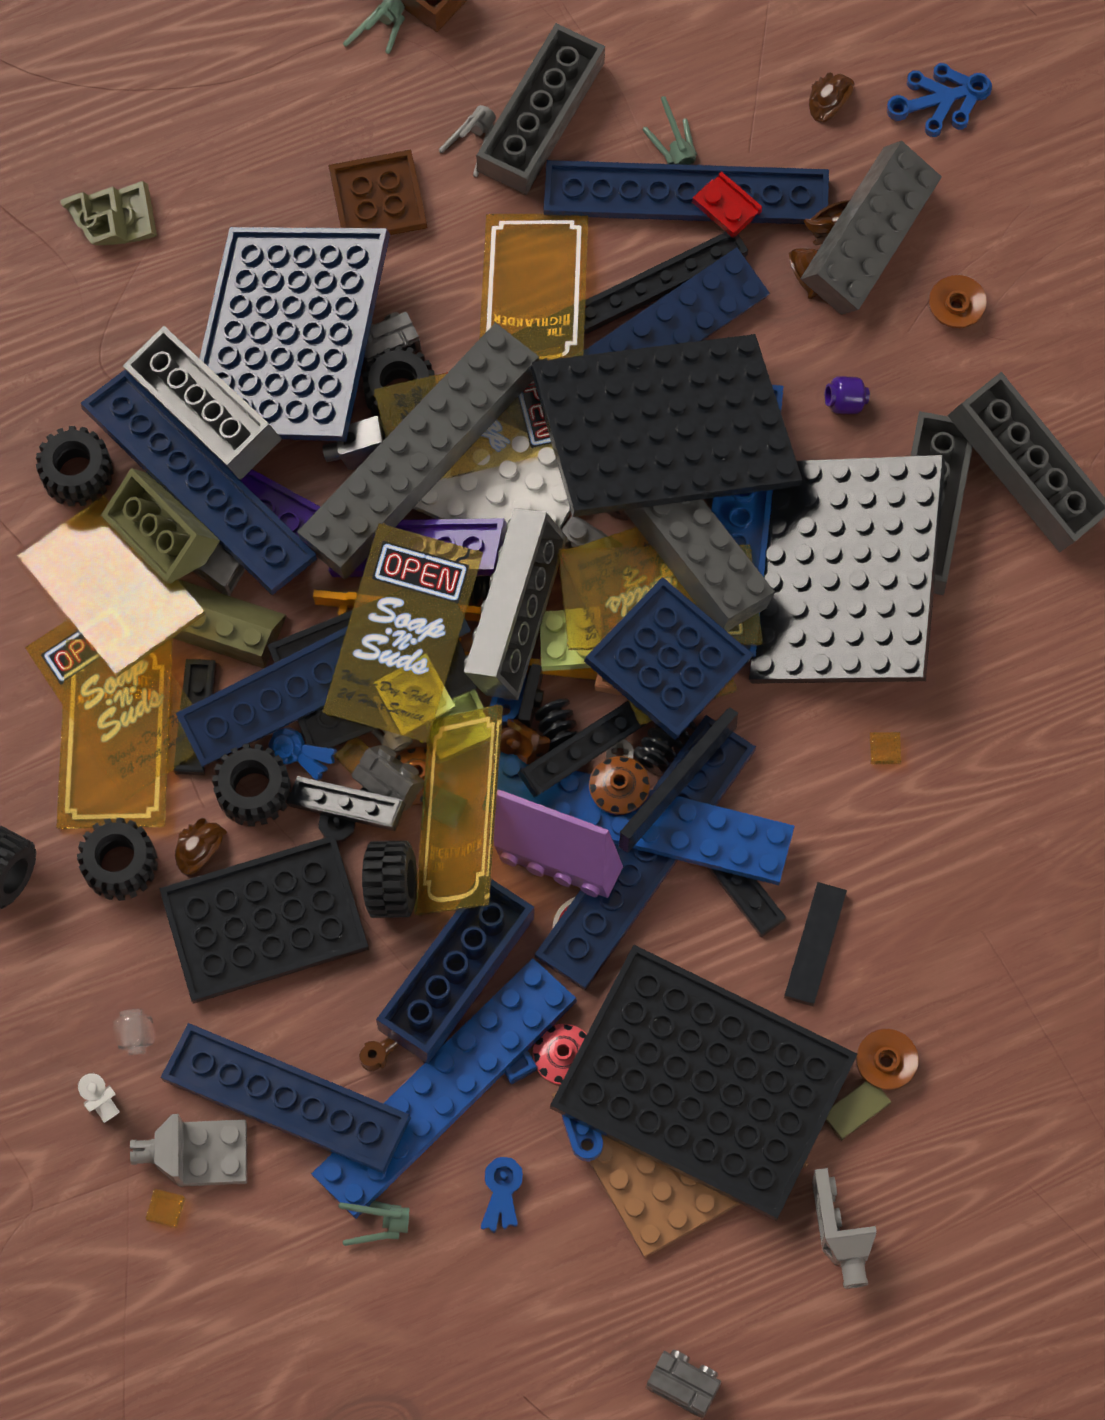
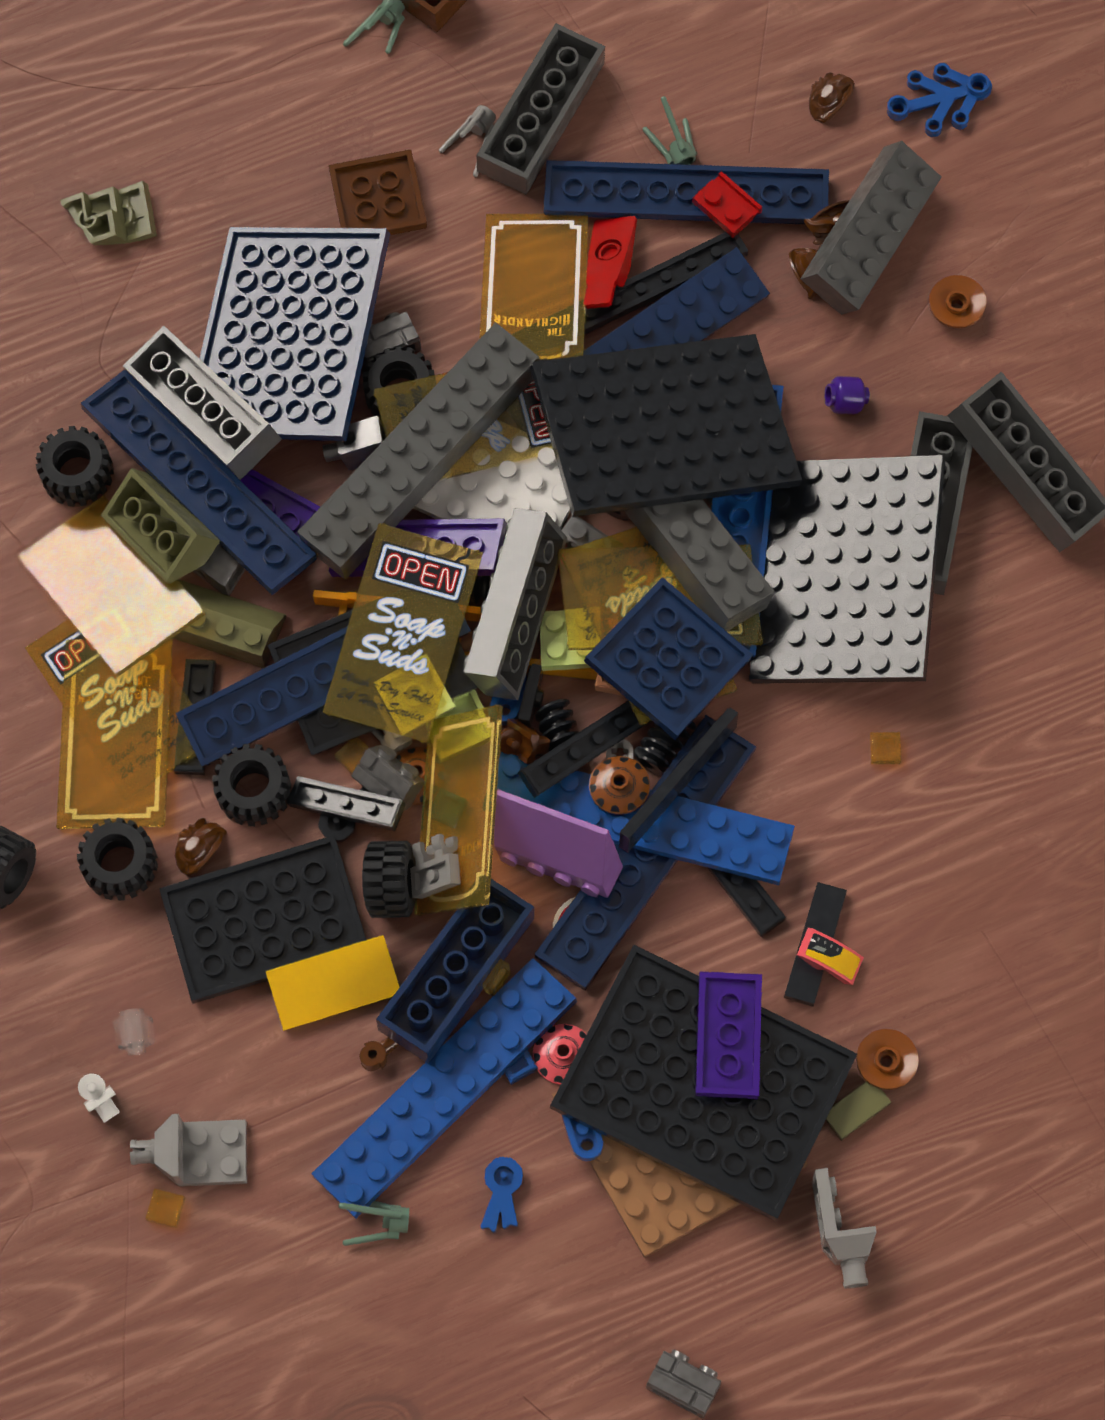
dark blue plate [160,1023,411,1174] -> none
blue piece [268,727,337,780] -> none
none -> yellow tile [265,935,400,1031]
none -> light grey plate [410,834,461,899]
none -> clear yellow tile [483,959,511,997]
none -> red piece [583,216,637,309]
none -> dark purple plate [695,971,762,1099]
none -> slope [797,928,864,985]

